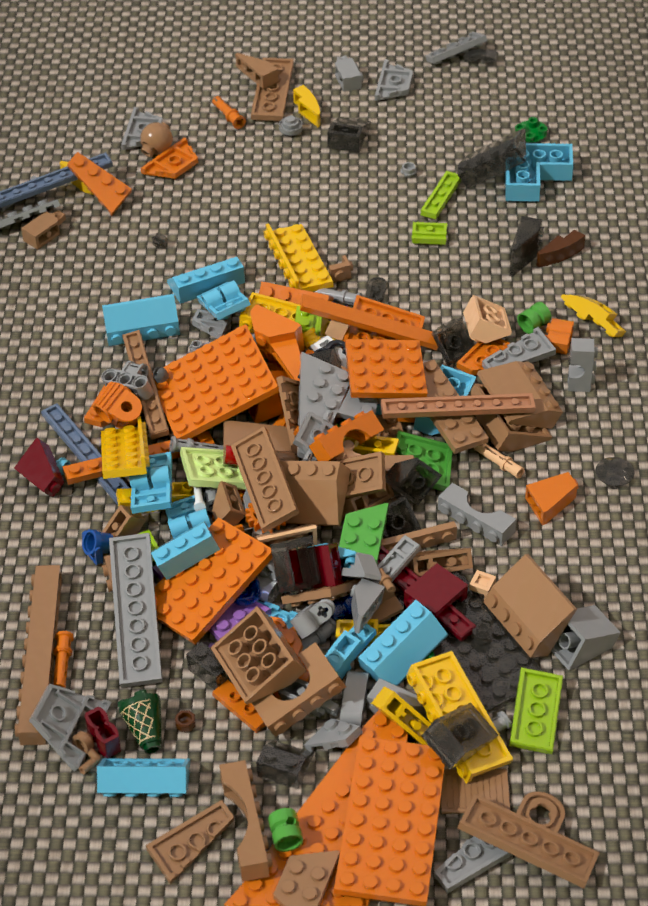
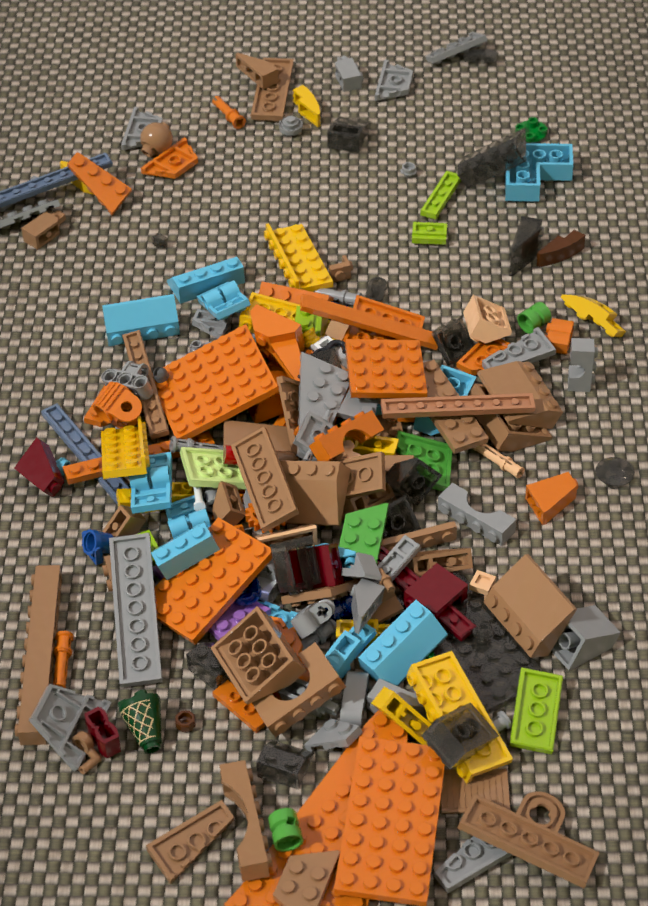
medium azure slope [97,758,190,797] -> none

